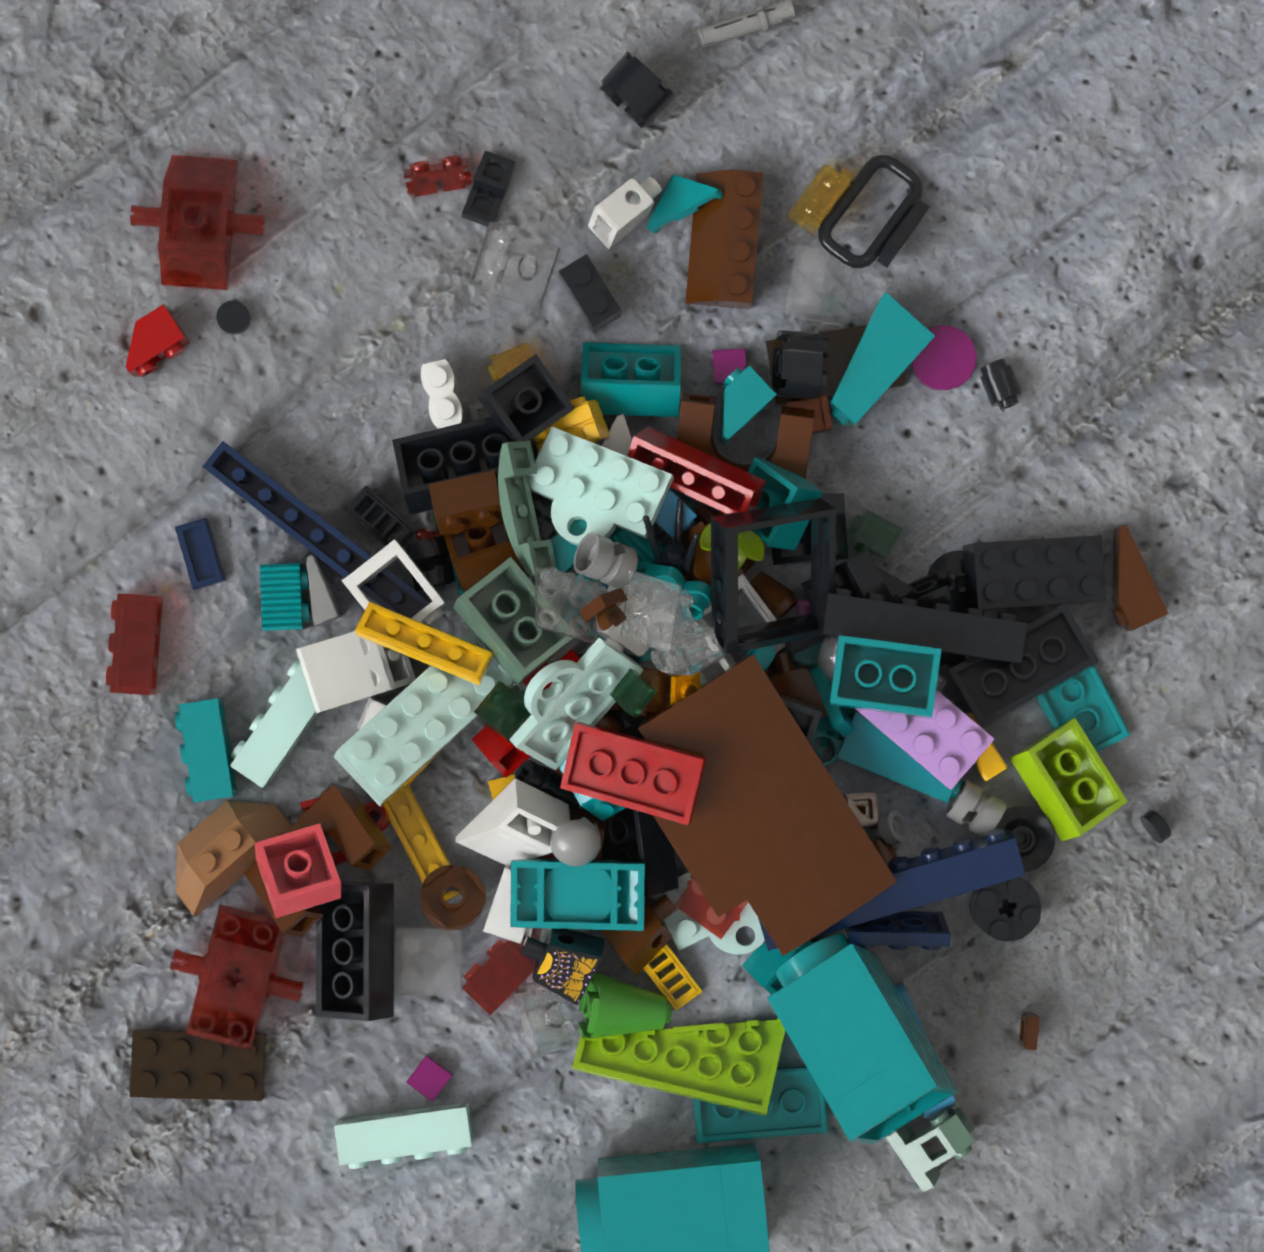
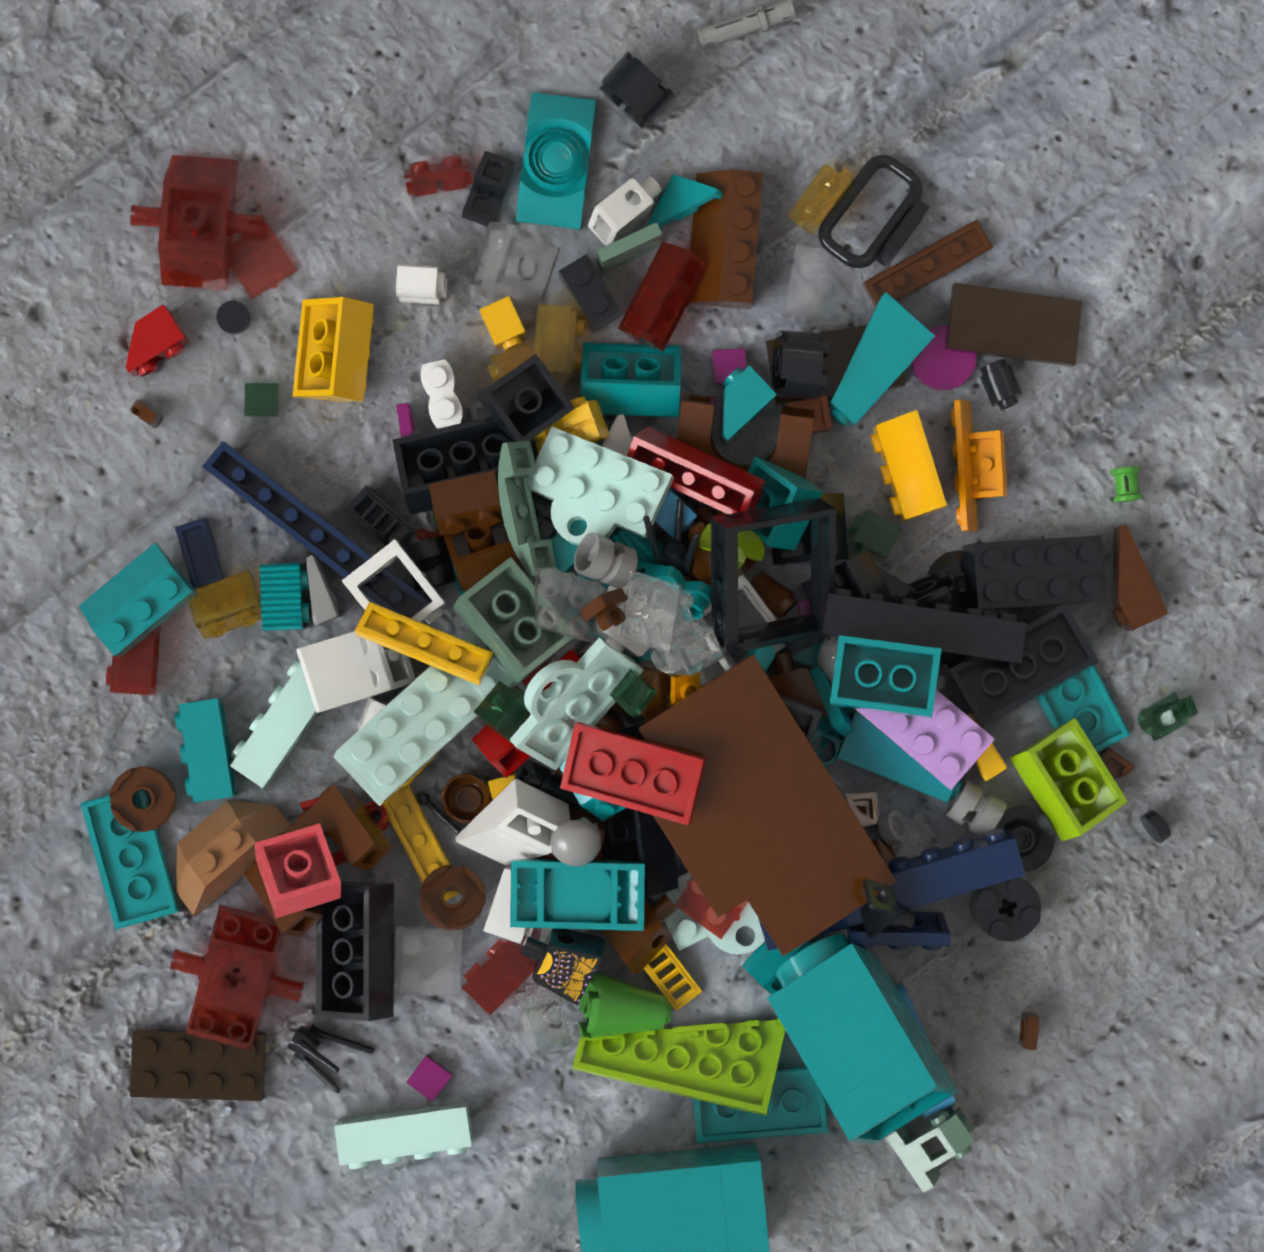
none -> teal slope [79,542,198,657]
none -> teal tile [80,789,181,930]
none -> reddish brown tile [110,766,177,832]
none -> reddish brown tile [130,400,163,428]
none -> clear yellow bracket [189,570,262,639]
none -> clear red piece [221,222,297,299]
none -> clear green tile [244,383,279,417]
none -> black plant [287,1025,374,1093]
none -> yellow slope [292,297,374,402]
none -> white brick [396,263,448,305]
none -> magenta tile [396,403,416,438]
none -> black hinge [417,792,462,835]
none -> reddish brown hair [441,773,492,823]
none -> yellow brick [479,296,526,351]
none -> teal slope [516,92,597,230]
none -> clear yellow bracket [534,304,585,376]
none -> sand green tile [596,222,662,273]
none -> clear red brick [618,241,708,352]
none -> black bracket [860,879,915,938]
none -> reddish brown tile [862,219,993,307]
none -> yellow slope [870,410,947,522]
none -> dark brown tile [945,283,1082,367]
none -> light orange bracket [951,399,1008,532]
none -> reddish brown tile [1100,747,1135,779]
none -> bright green bush [1110,466,1144,503]
none -> clear green hips [1138,692,1198,741]

